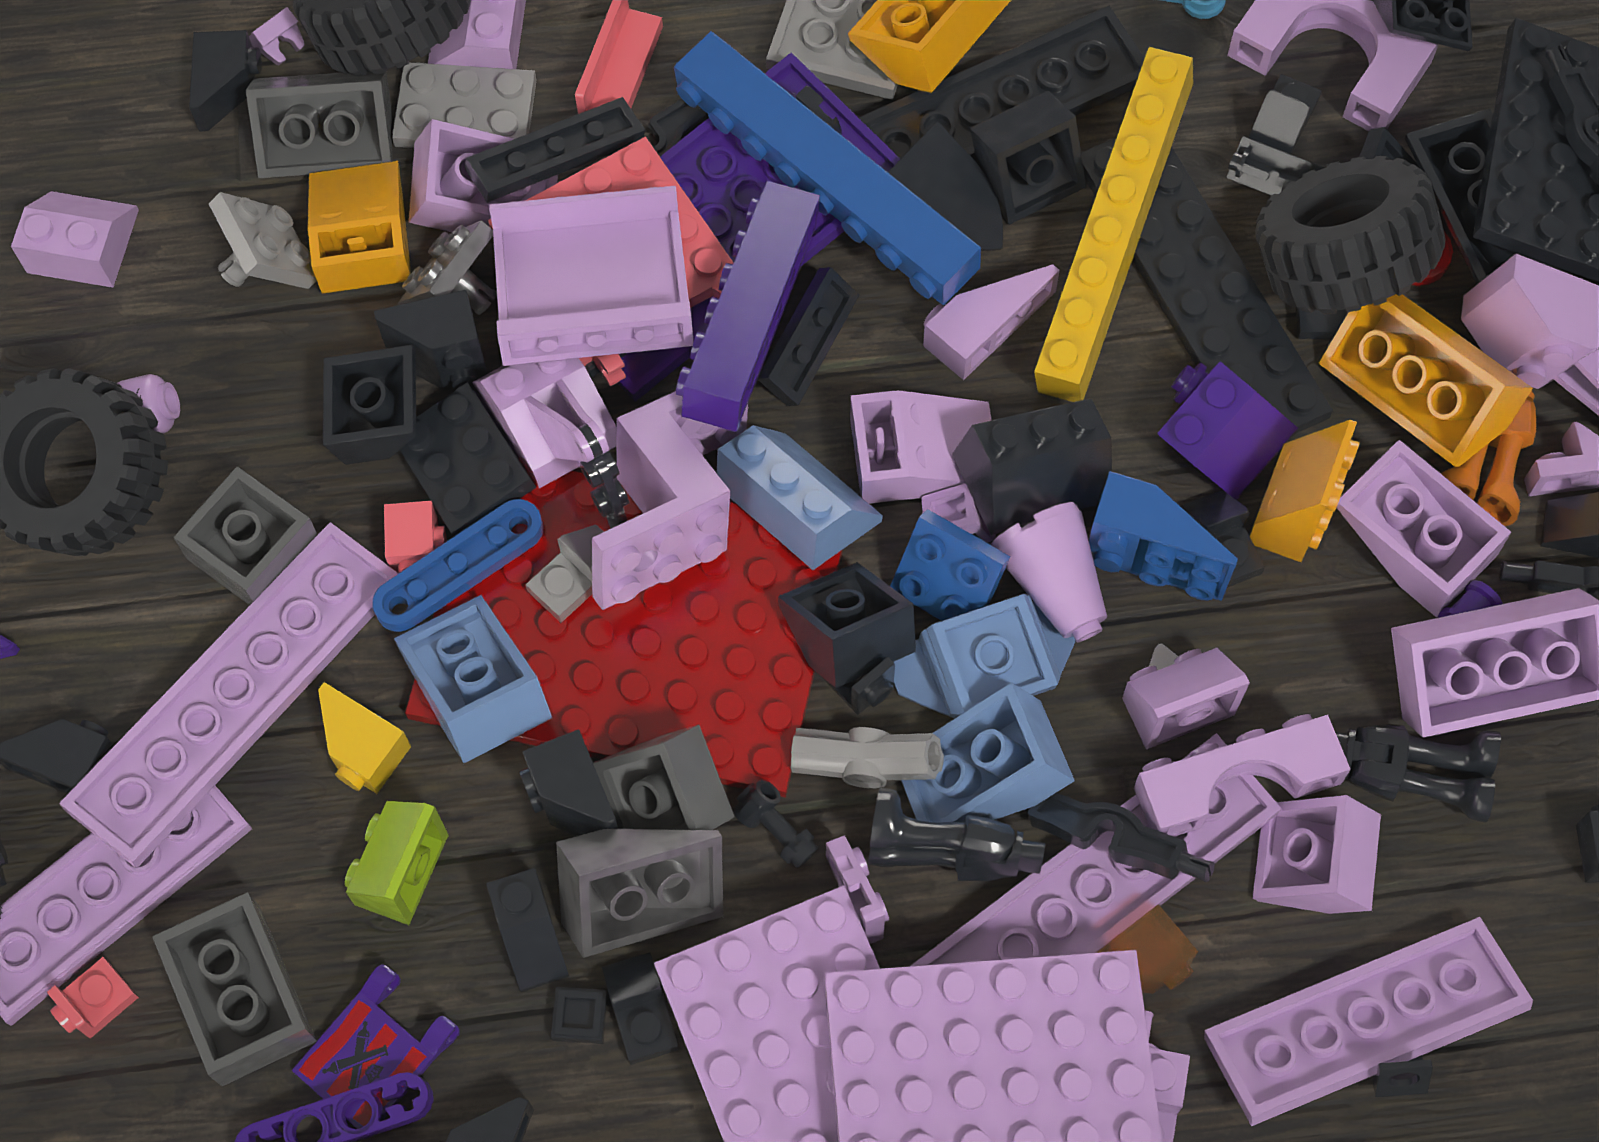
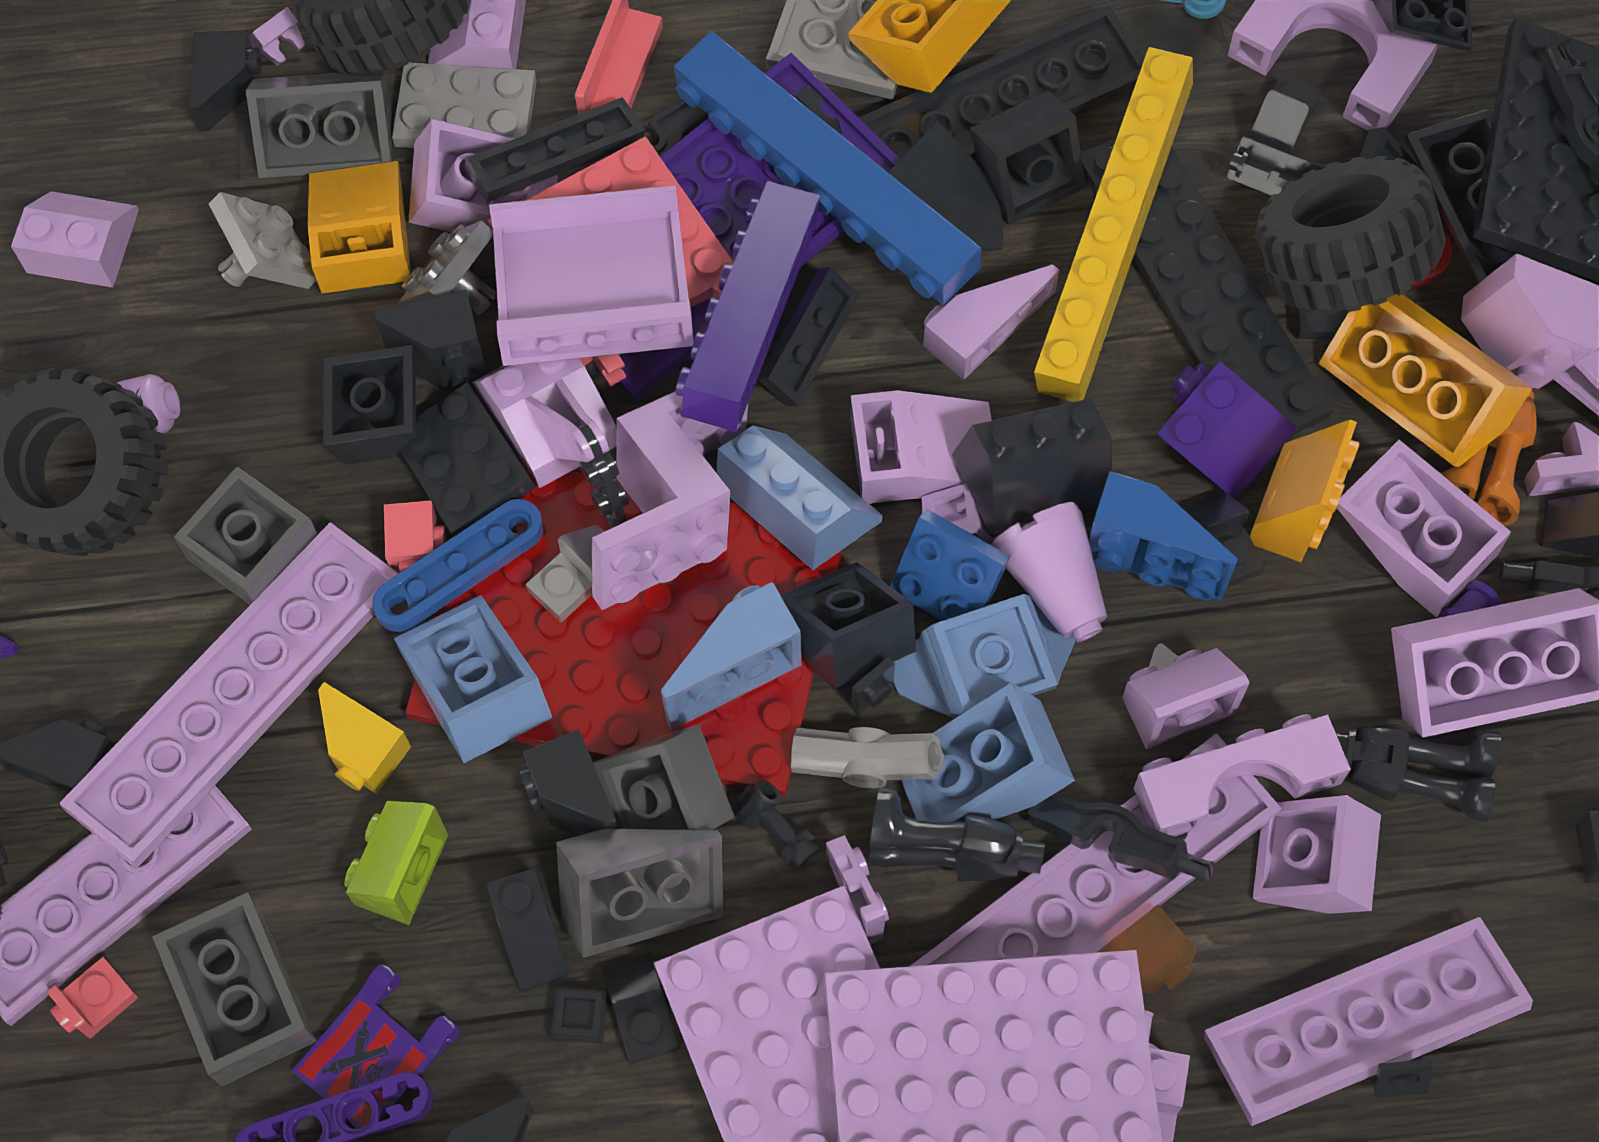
none -> medium blue slope [661,582,801,731]

